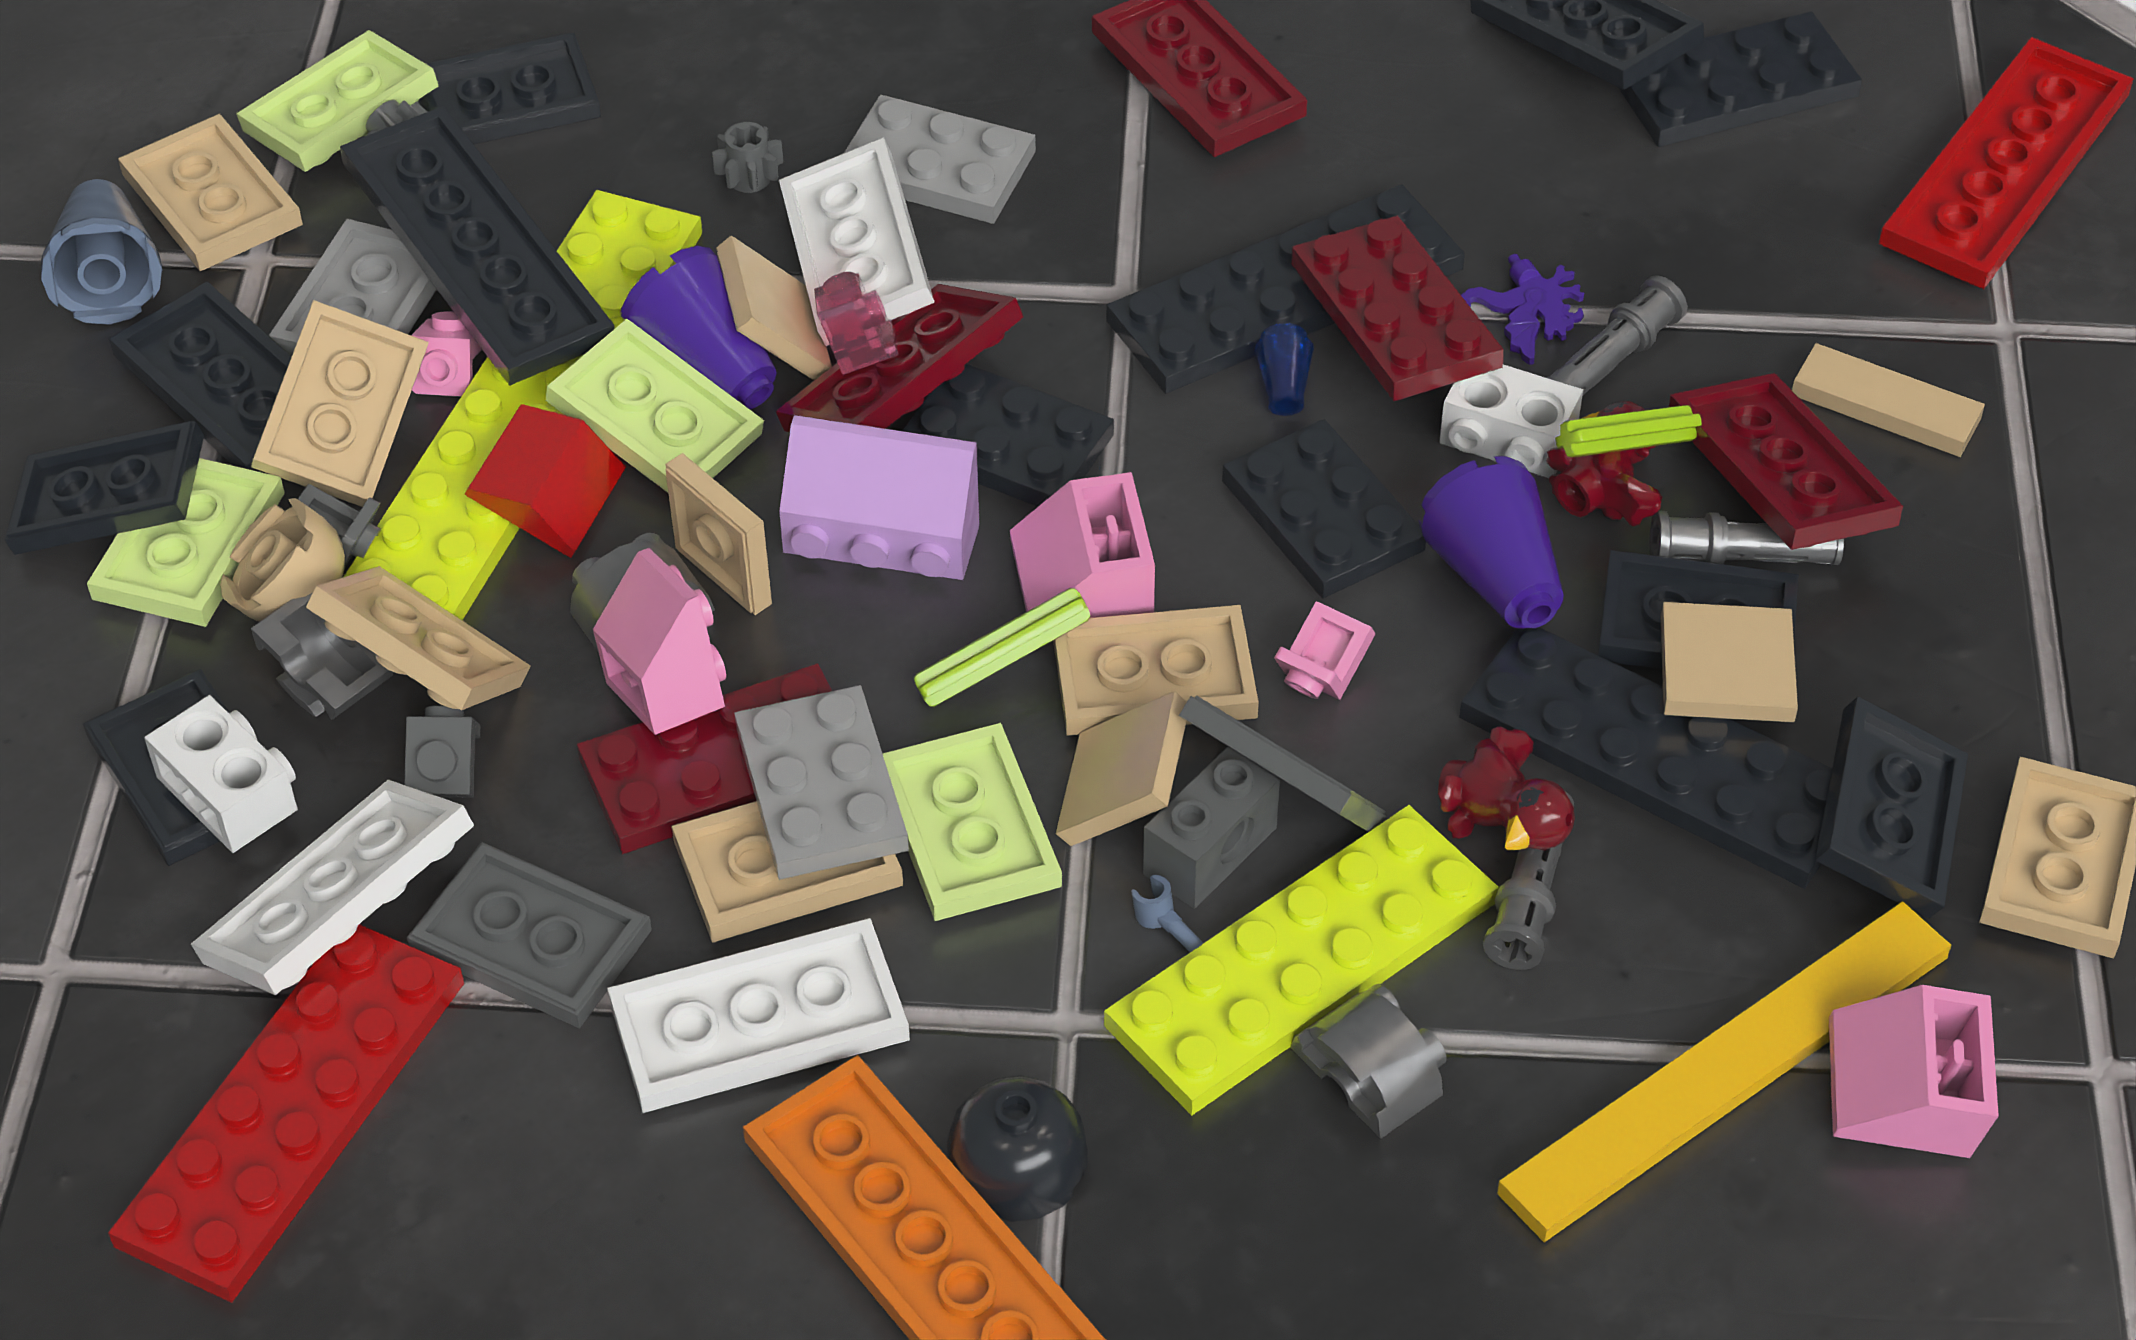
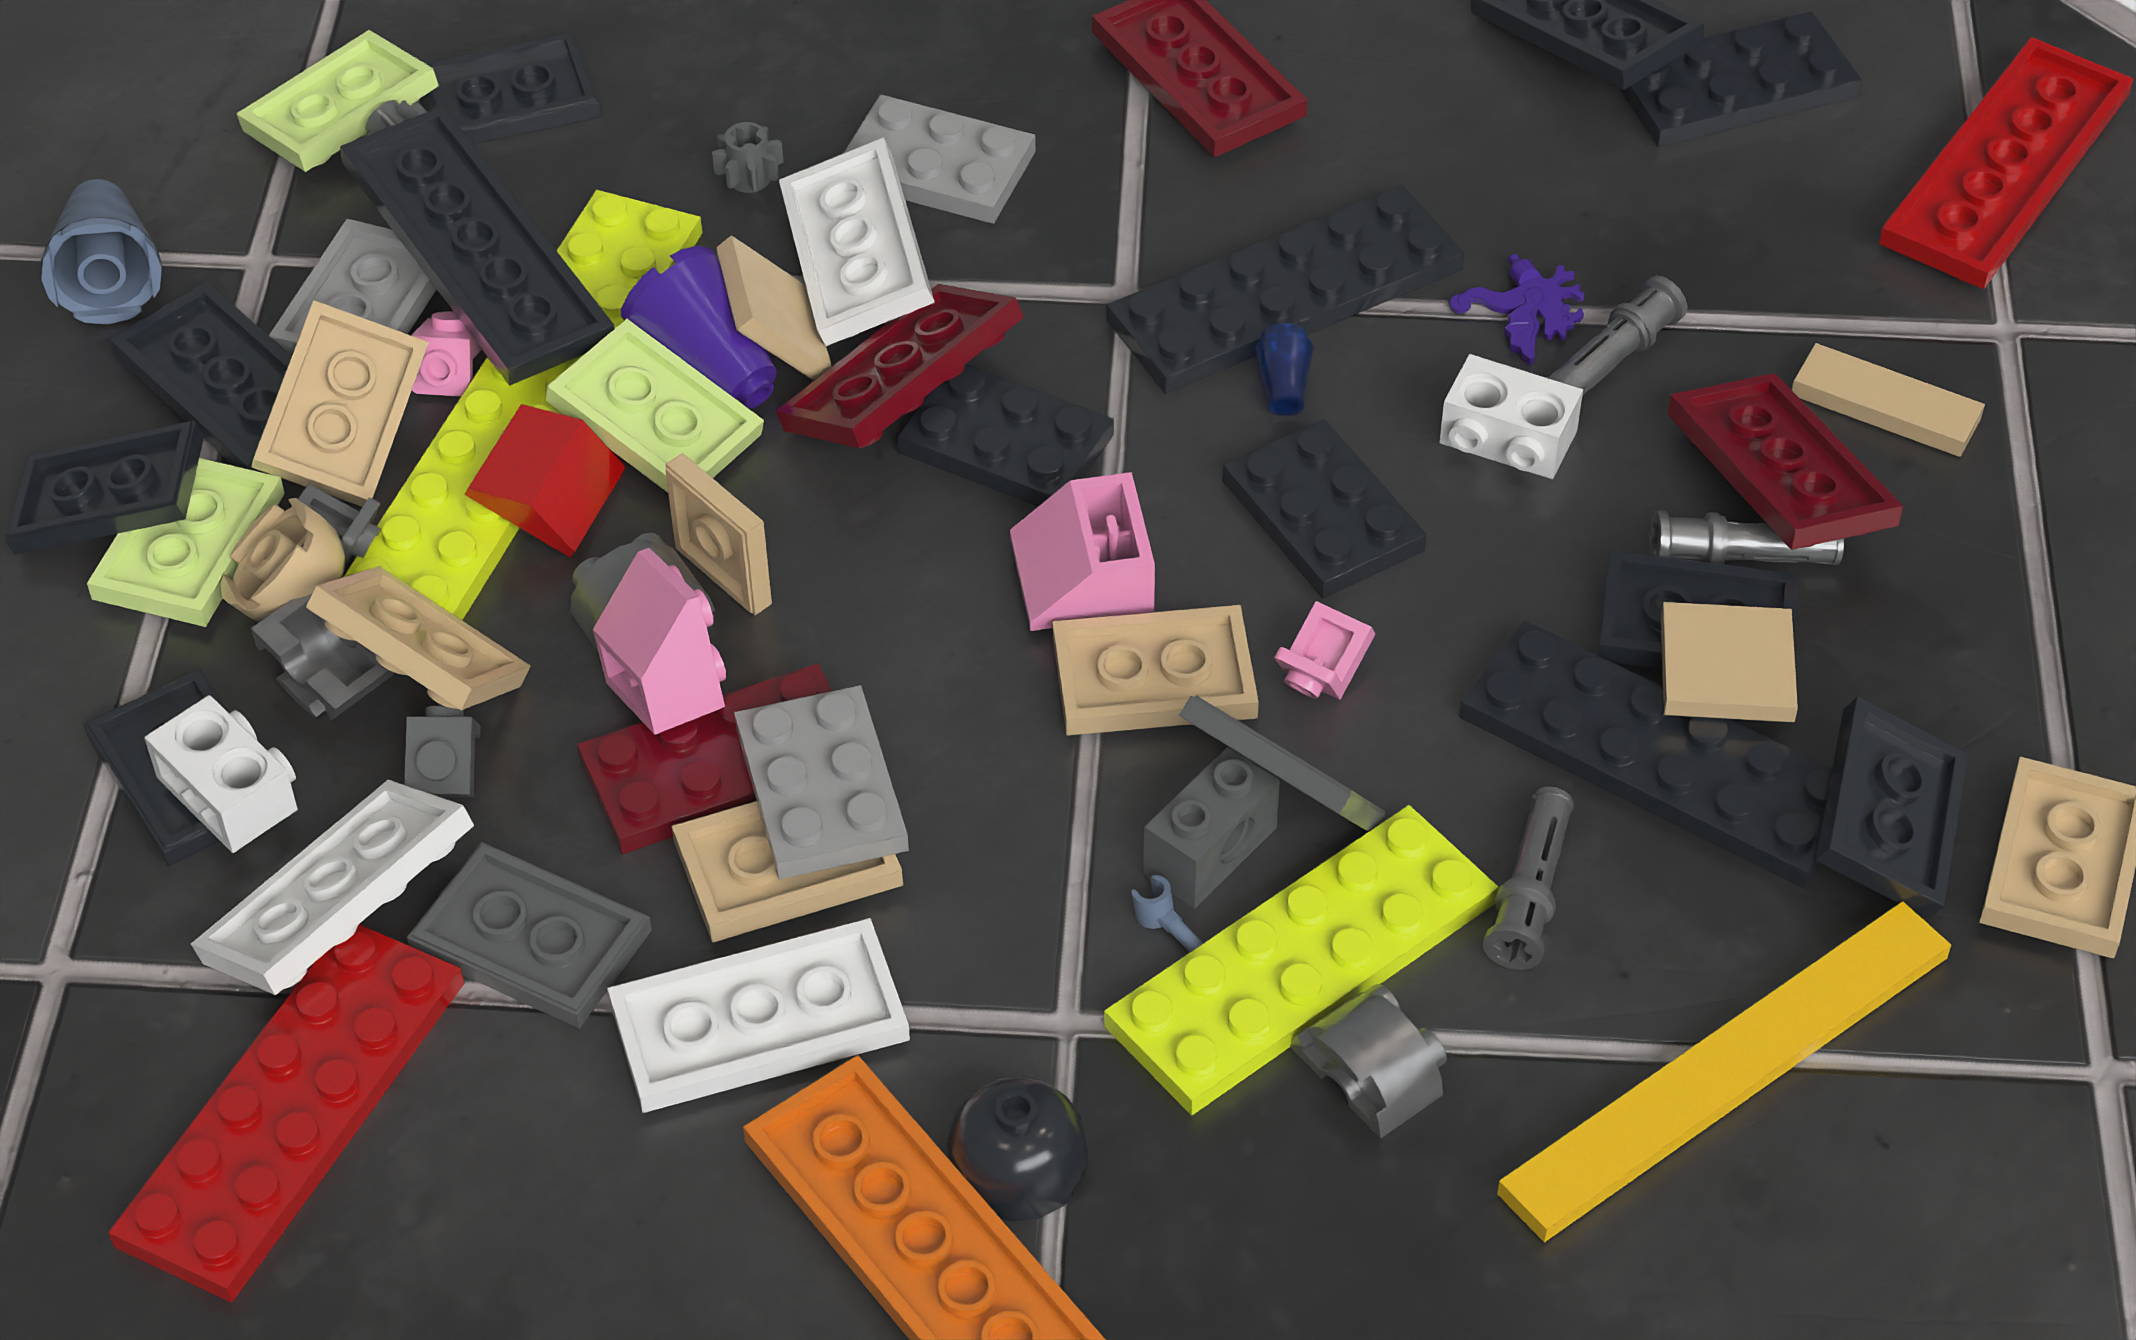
tan plate [118,114,303,271] -> none
lavender slope [779,415,979,580] -> none
clear pink brick [814,271,899,375] -> none
yellowish green plate [883,723,1062,921] -> none
lime axle [914,588,1091,707] -> none
tan tile [1056,691,1187,846] -> none
dark red plate [1292,215,1504,401] -> none
dark purple cone [1419,456,1564,628] -> none
dark red animal [1438,726,1575,850] -> none
dark red animal [1546,401,1662,526] -> none
lime axle [1555,405,1702,457] -> none
bright pink slope [1829,985,1998,1158] -> none

